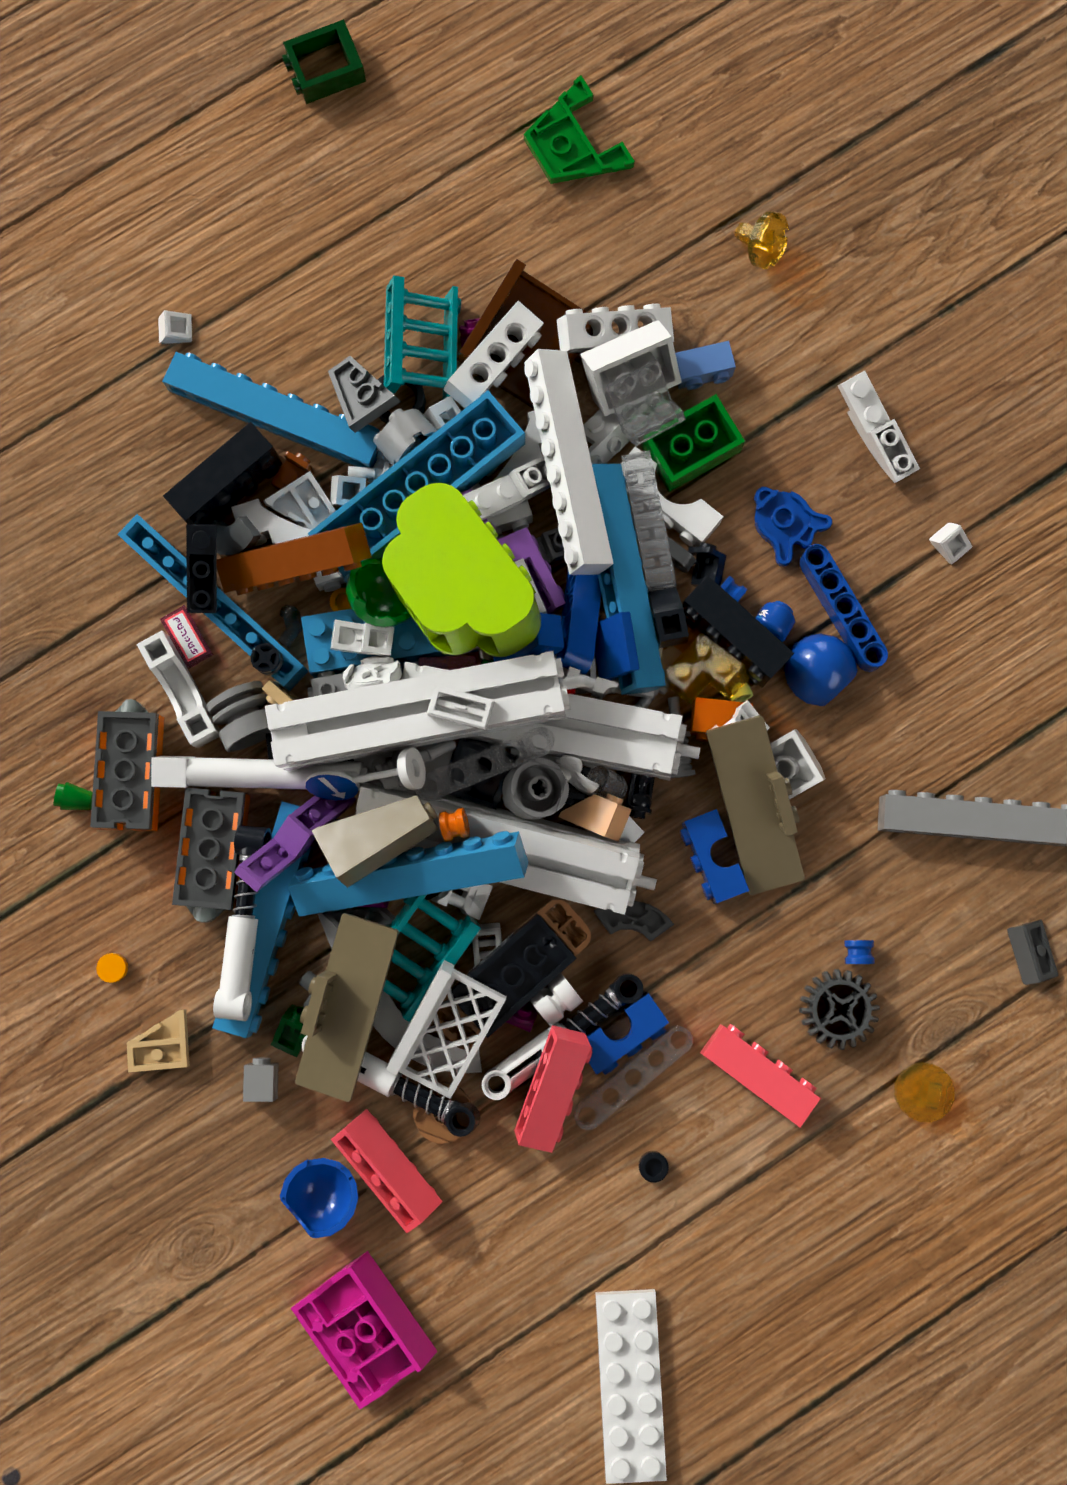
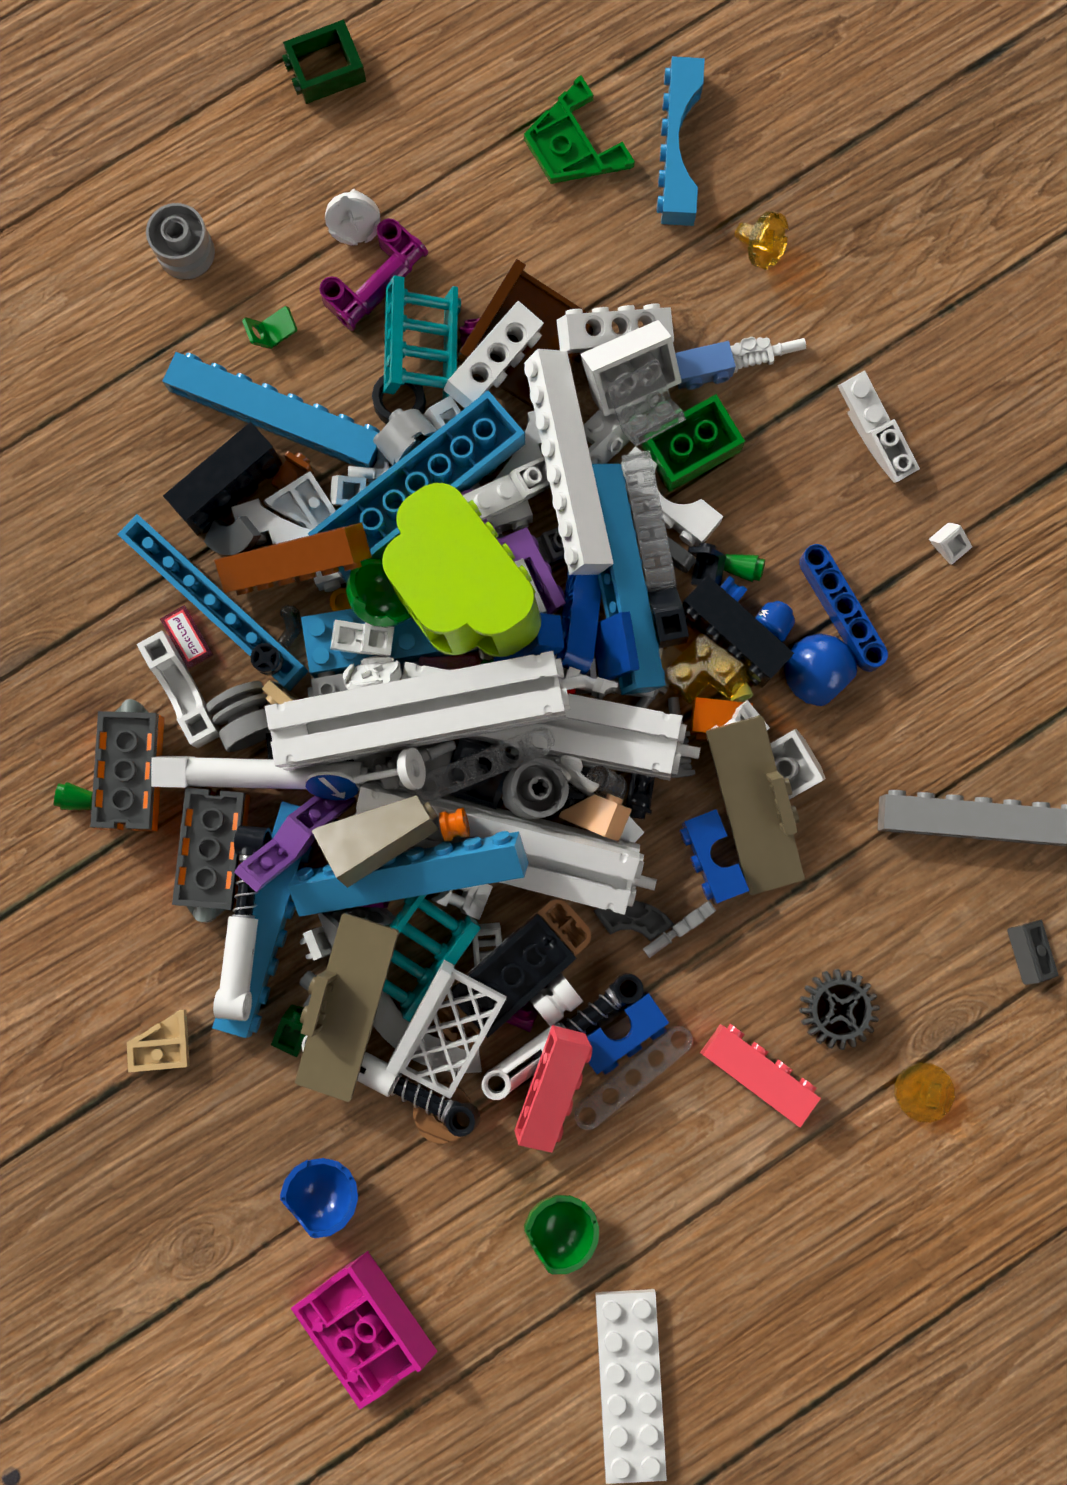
light orange tile [96,953,128,983] -> none
white slope [158,310,192,344] -> none
black slope [186,524,217,613] -> none
light grey brick [243,1057,279,1102] -> none
wing [328,356,401,433] -> none
coral brick [331,1109,443,1233] -> none
white tile [427,685,495,731] -> none
black tile [638,1151,669,1183] -> none
blue tile [754,487,832,567] -> none
blue wheel [844,940,875,964] -> none
none -> light grey wheel [146,203,215,279]
none -> green bracket [242,306,297,349]
none -> white tile [300,926,332,961]
none -> magenta piece [319,218,428,331]
none -> white tile [325,189,381,245]
none -> green cylinder [524,1195,599,1275]
none -> light grey piece [643,901,716,958]
none -> dark azure arch [657,56,705,226]
none -> green cone [724,554,766,583]
none -> white piece [730,337,806,373]

